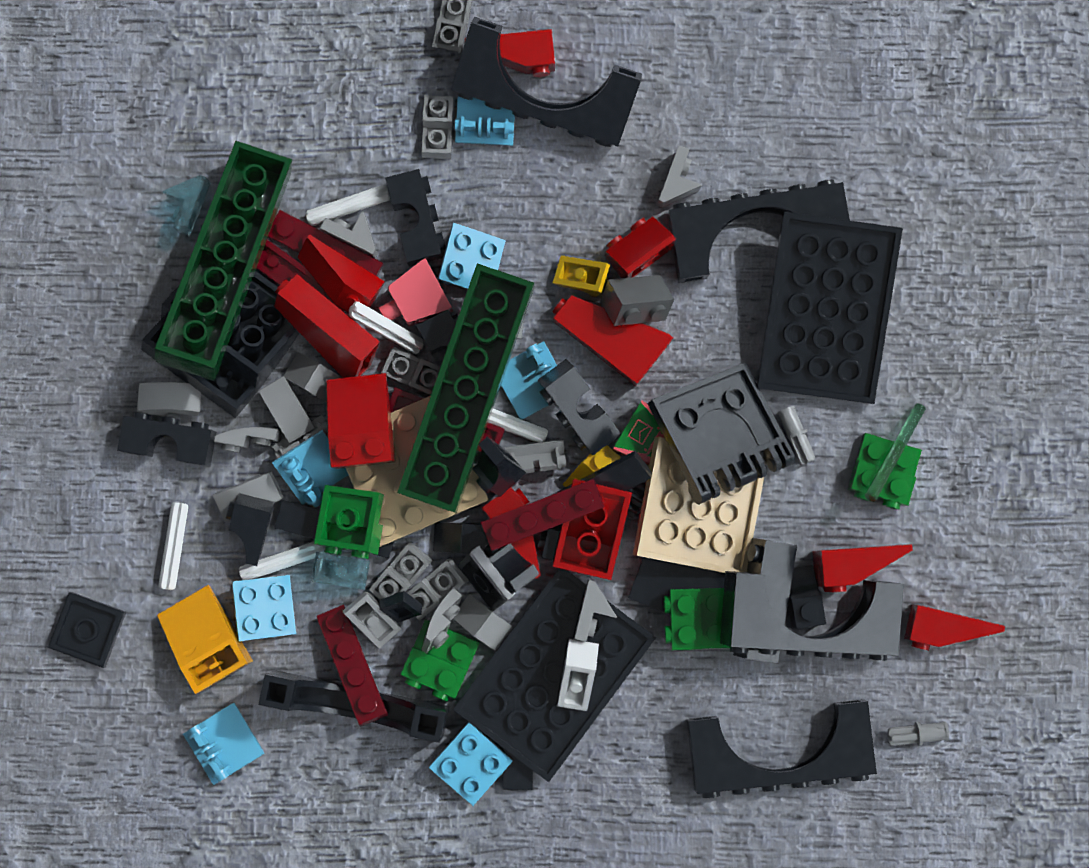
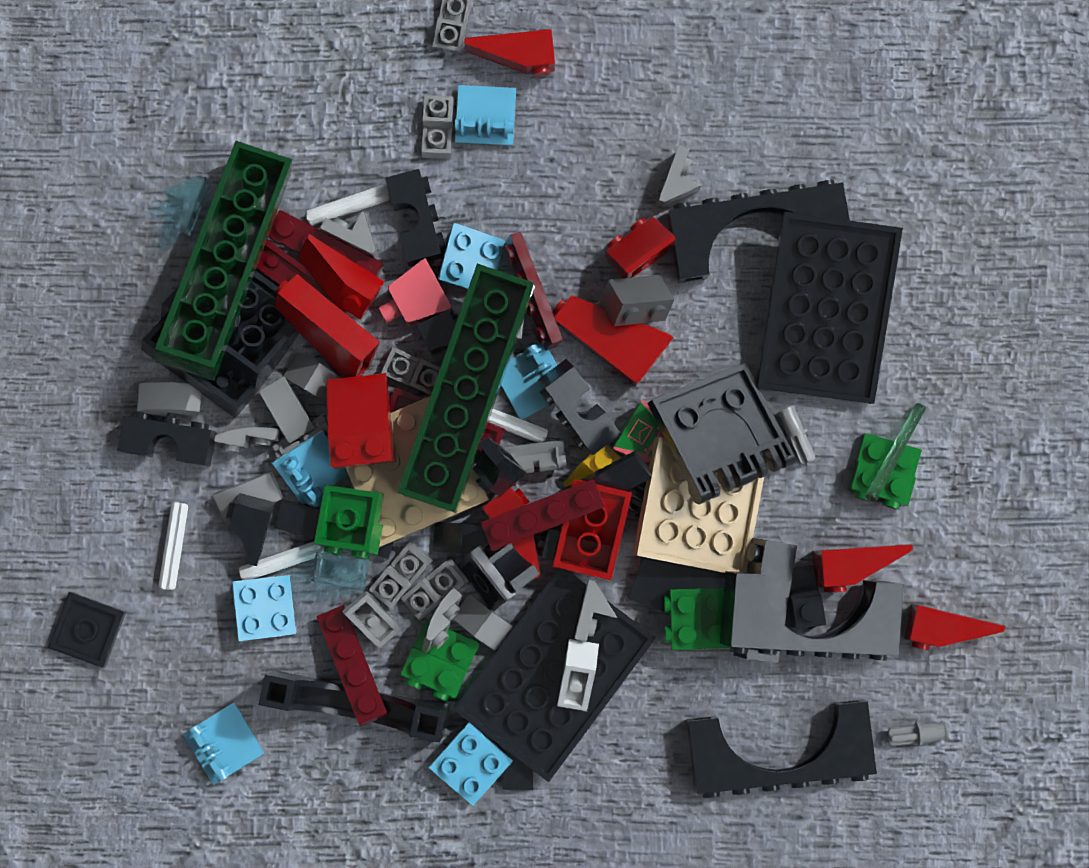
light orange slope [157,585,253,694] -> none
white axle [348,301,424,354] -> none
black plate [379,591,422,623] -> none
black arch [451,17,642,147] -> none
yellow slope [553,255,610,297] -> none
none -> dark red plate [503,231,563,351]

